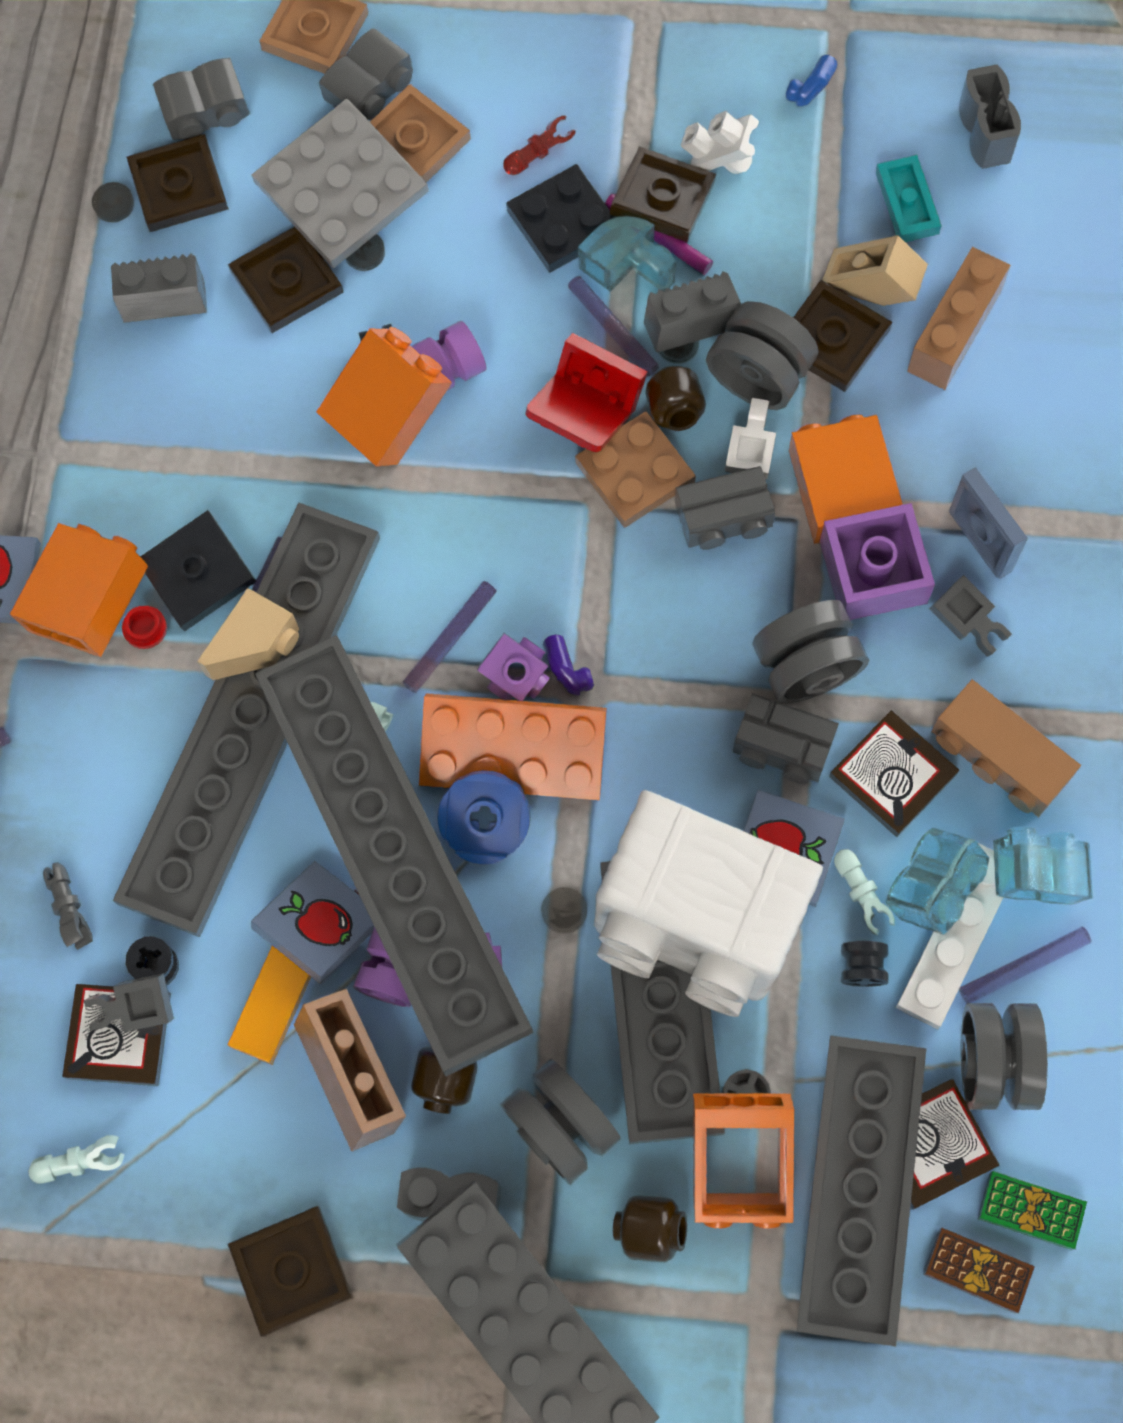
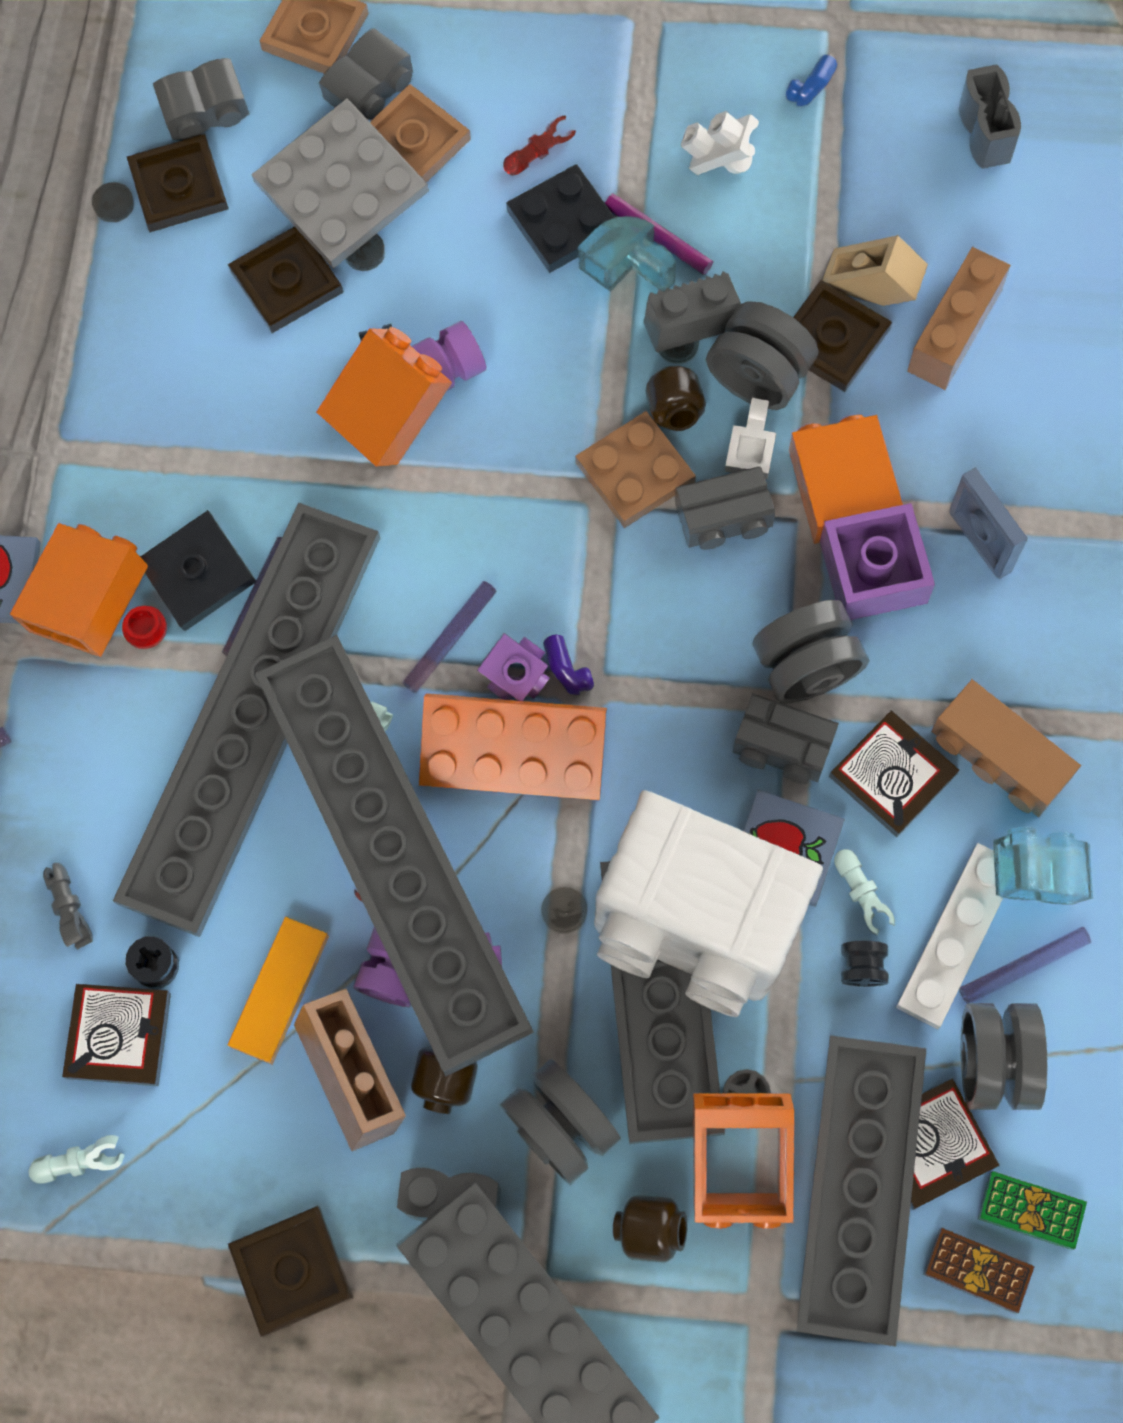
dark grey plate [84,973,174,1032] -> none
dark grey brick [111,253,207,323] -> none
tan slope [197,588,299,680] -> none
sand blue tile [251,861,374,984] -> none
blue plate [437,770,531,864] -> none
red bracket [525,333,648,452] -> none
clear purple bar [568,276,659,377] -> none
dark brown tile [609,146,716,242] -> none
teal plate [875,155,942,242] -> none
clear light blue brick [886,828,990,935] -> none
dark grey plate [929,575,1012,657] -> none

